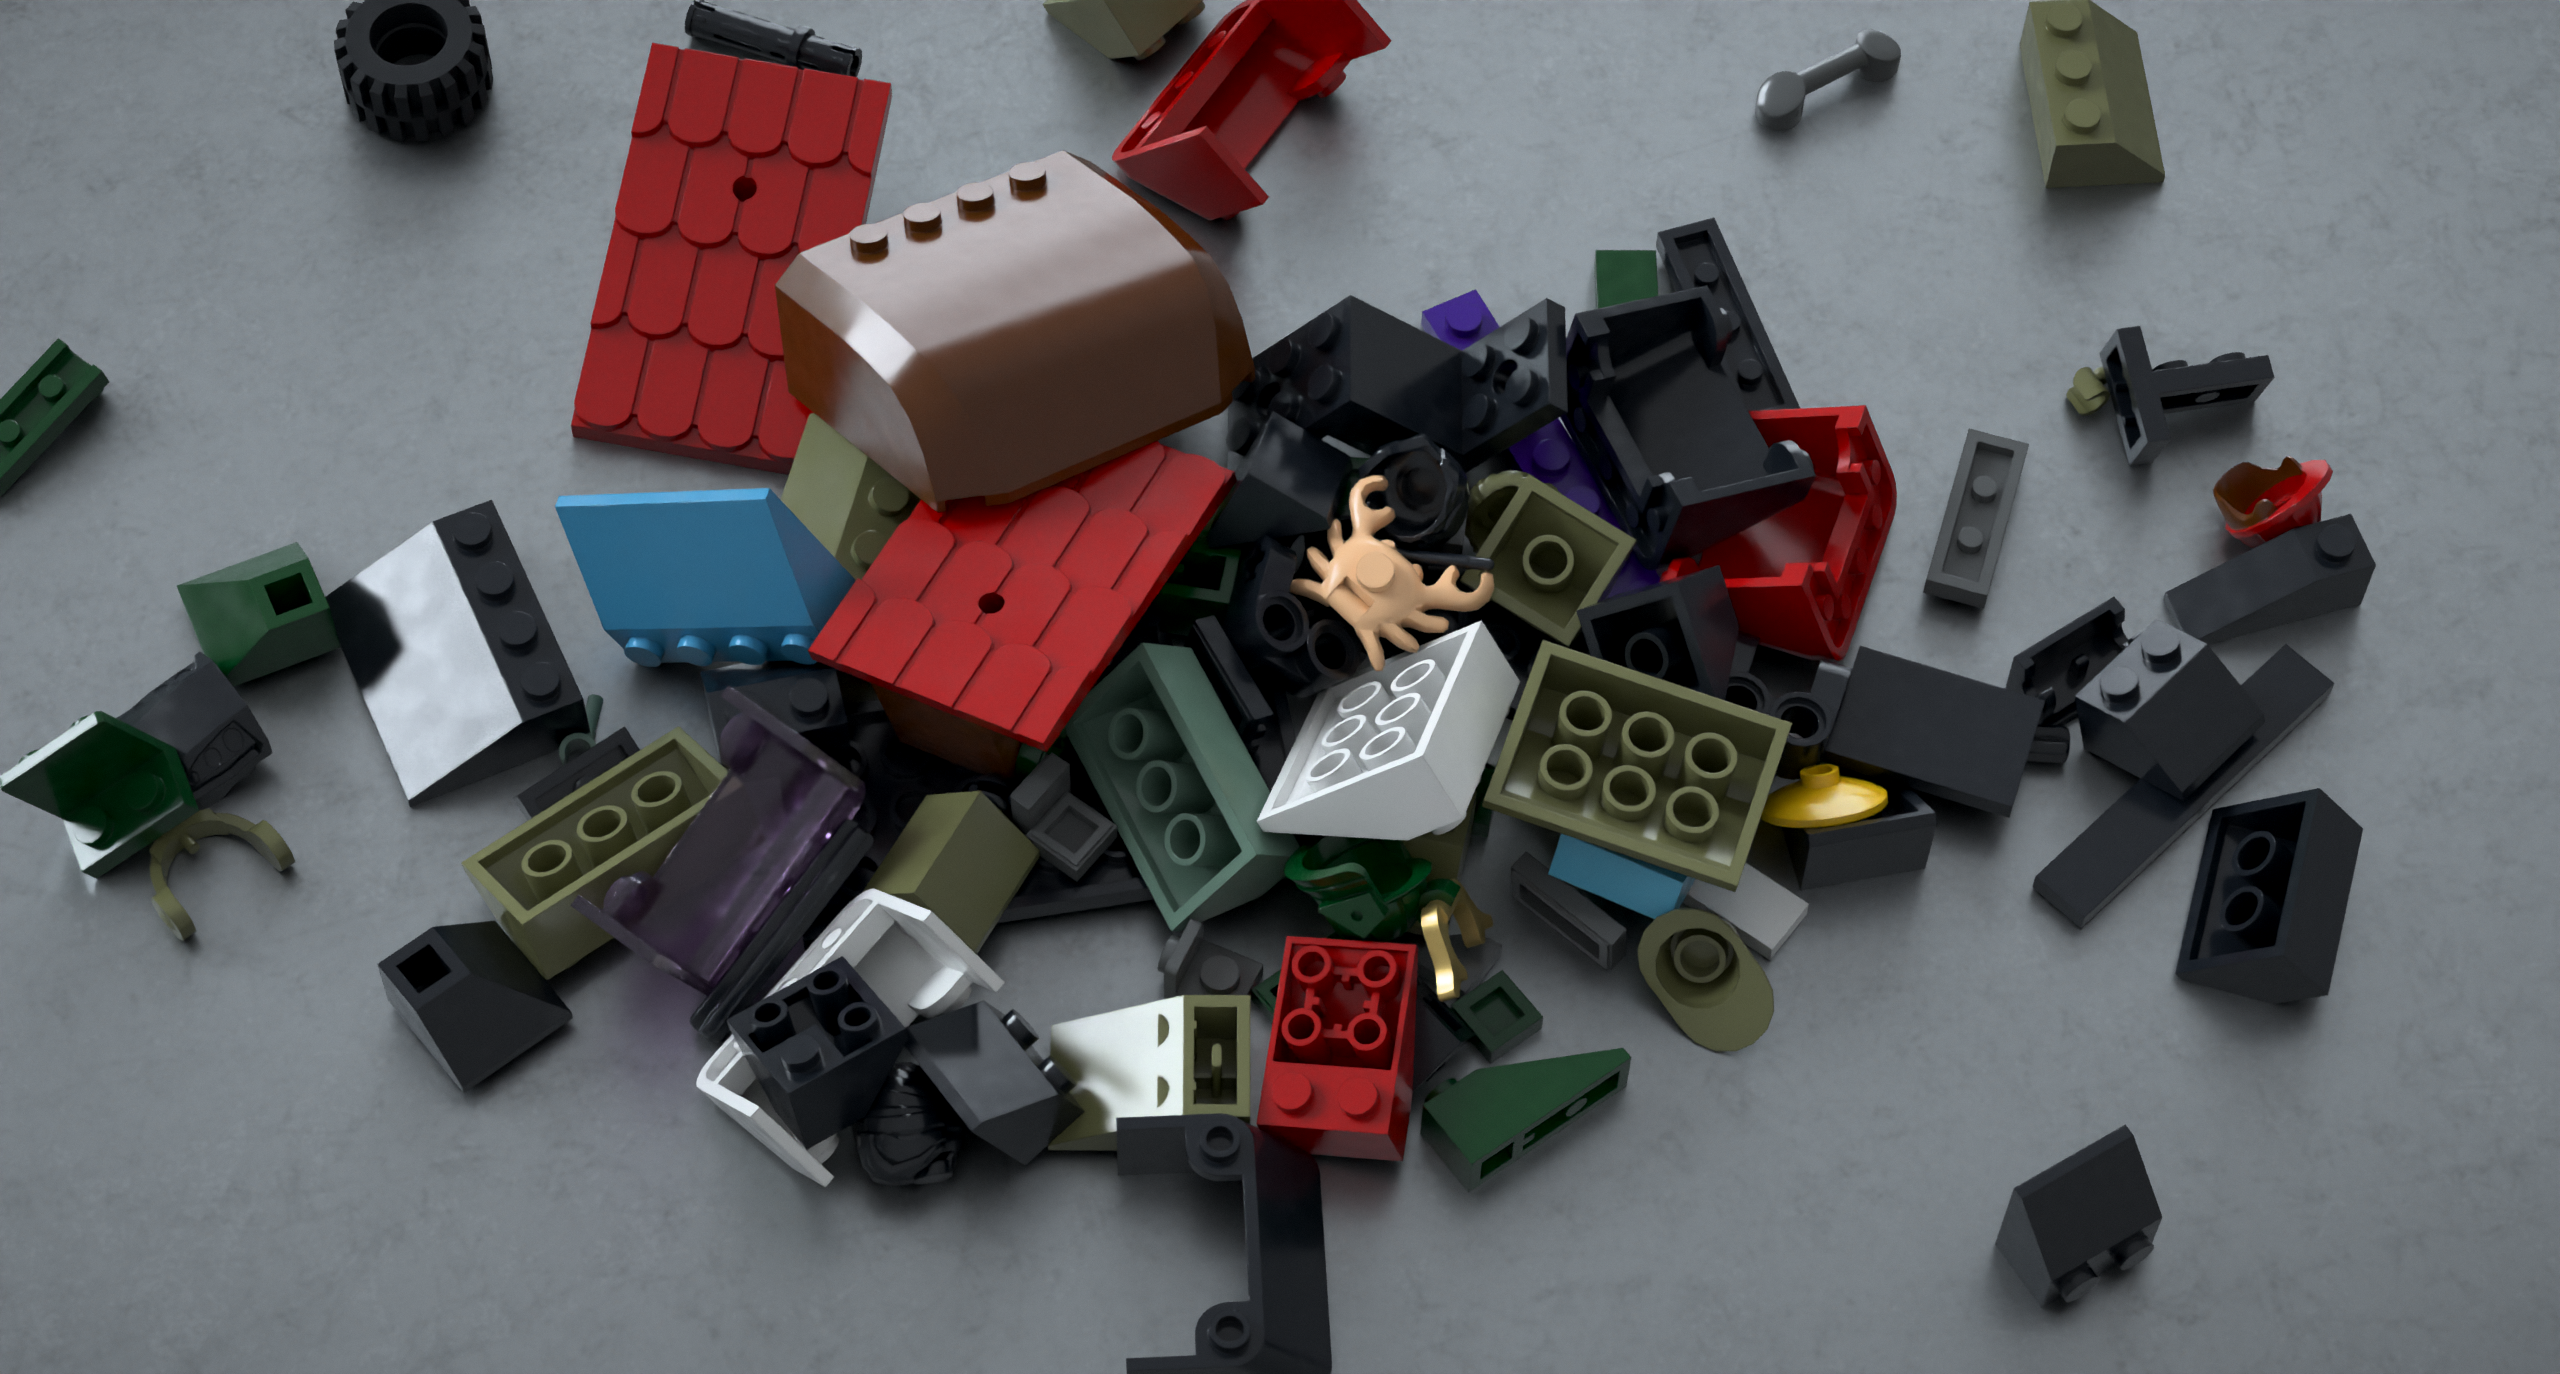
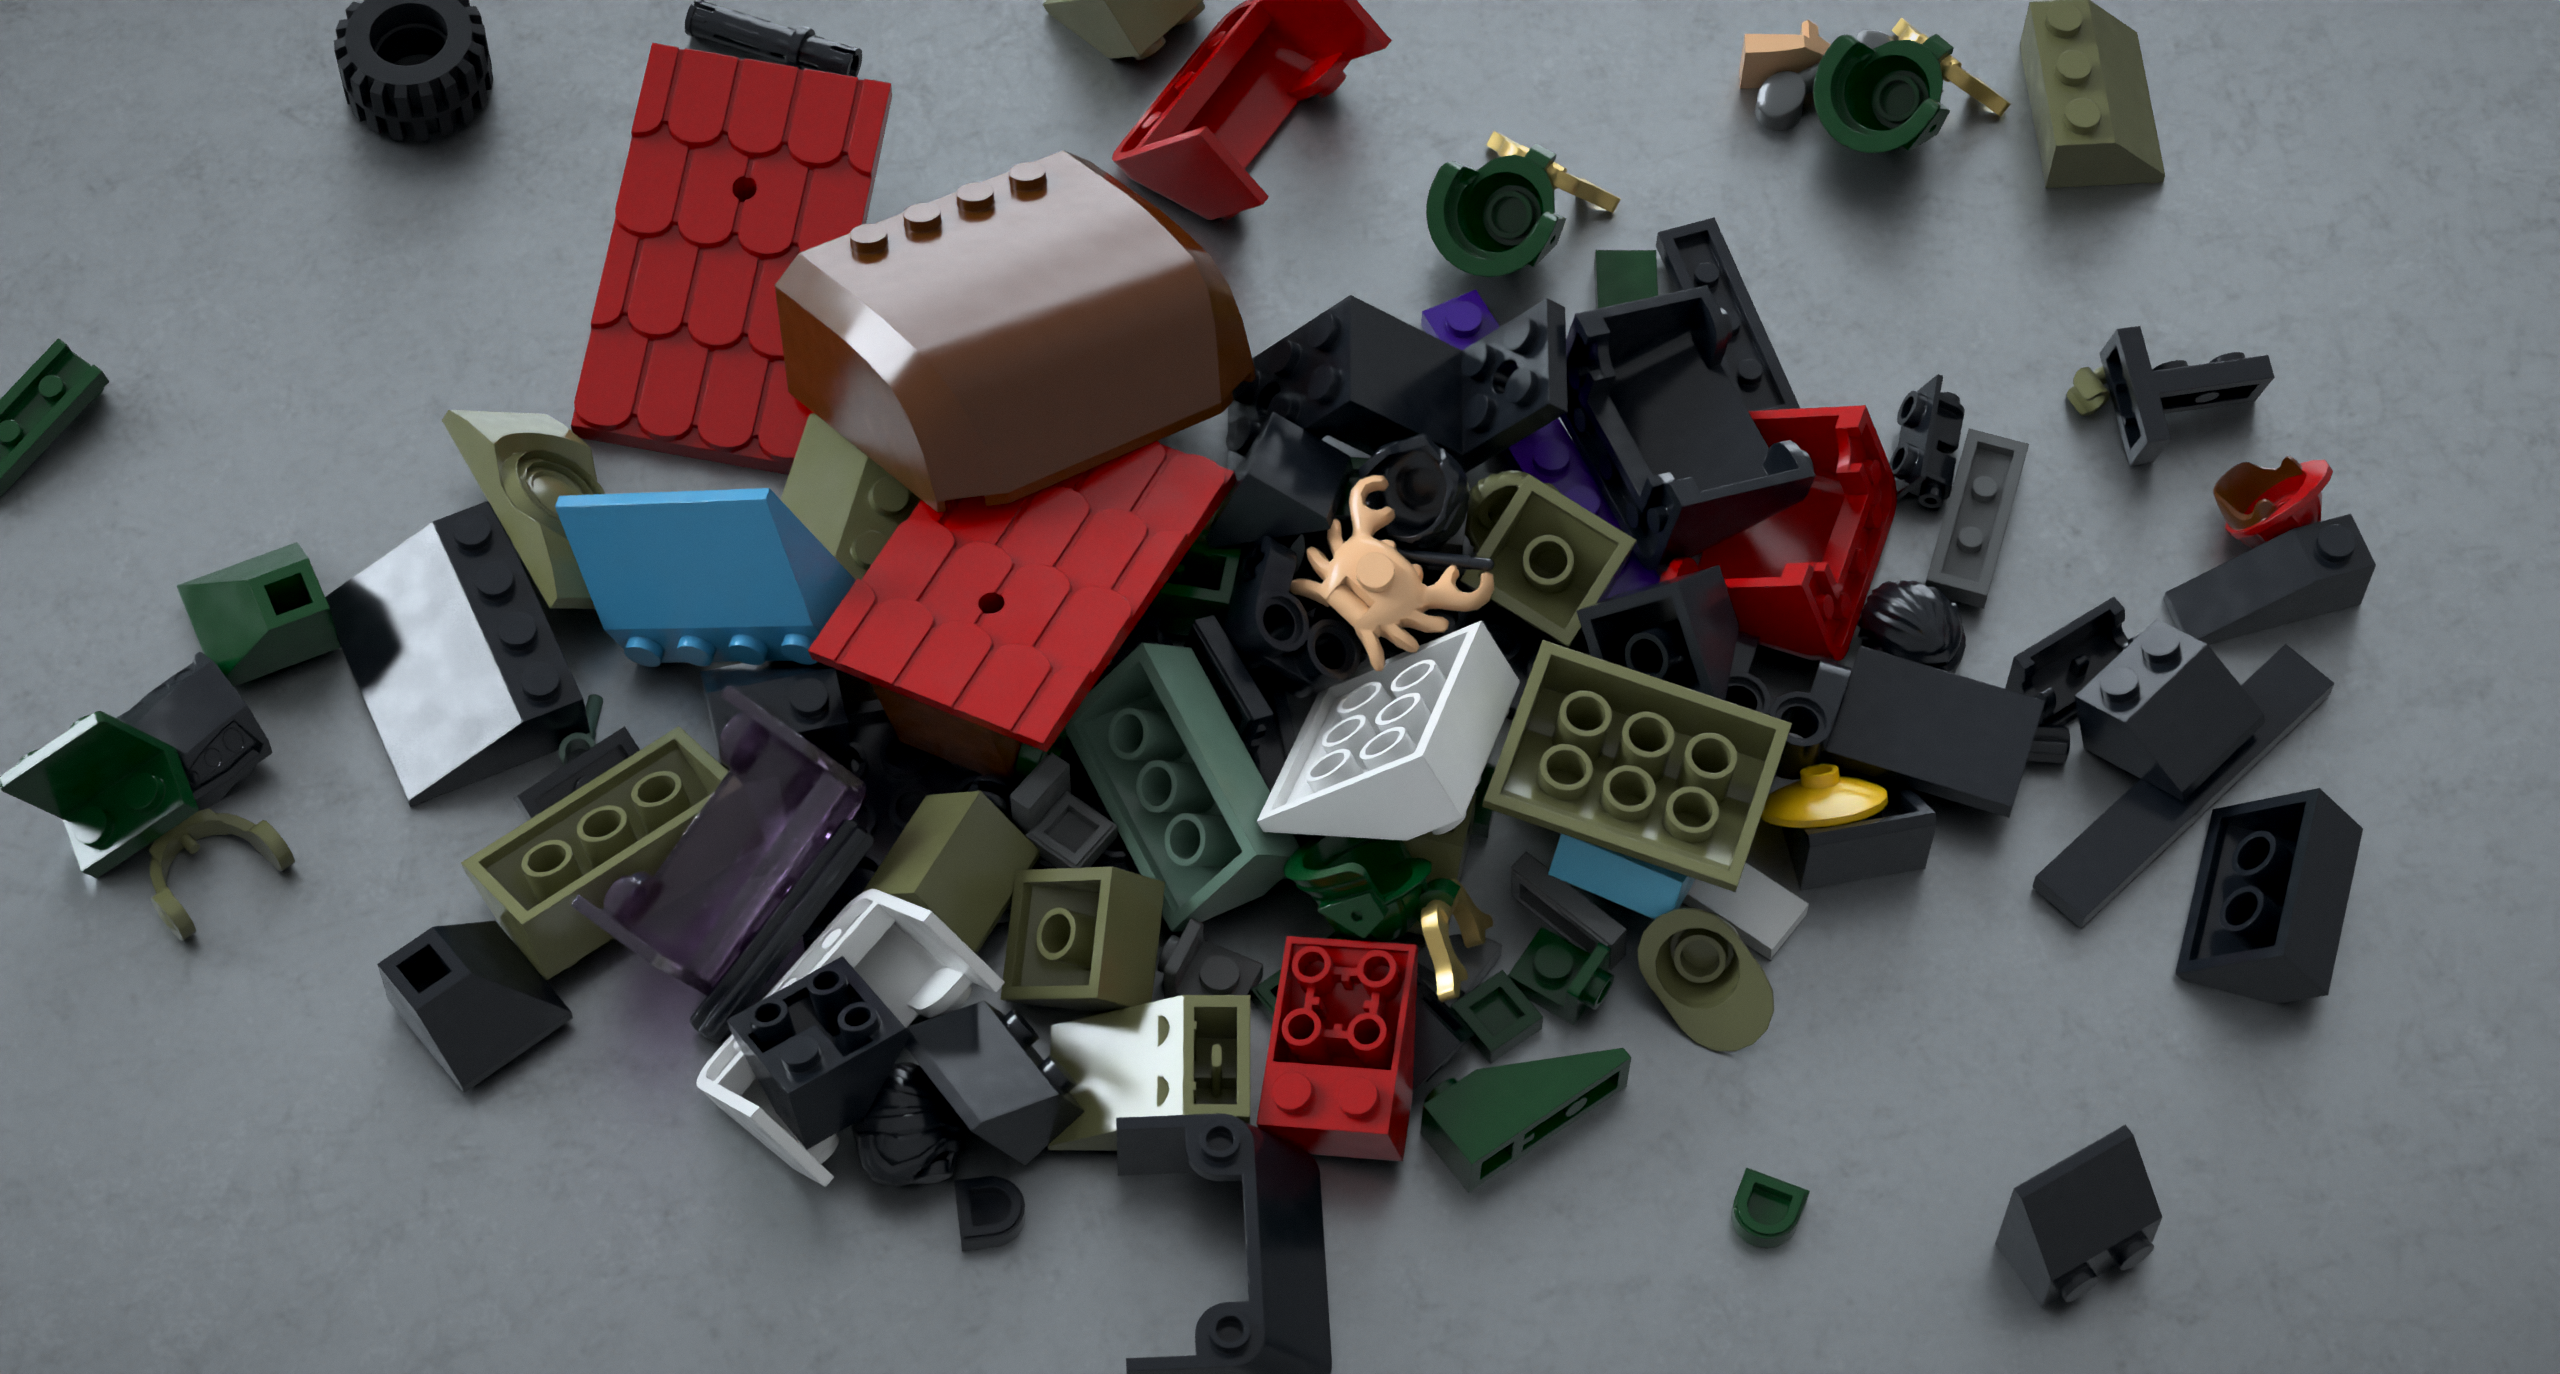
none -> olive slope [442,410,605,609]
none -> black tile [954,1176,1026,1251]
none -> olive slope [1000,867,1165,1013]
none -> dark green helmet [1426,131,1621,277]
none -> dark green bracket [1508,926,1614,1026]
none -> dark green tile [1731,1168,1810,1248]
none -> light nougat slope [1739,20,1831,89]
none -> dark green helmet [1813,18,2011,153]
none -> black hair [1857,580,1966,674]
none -> black hinge [1889,374,1965,508]

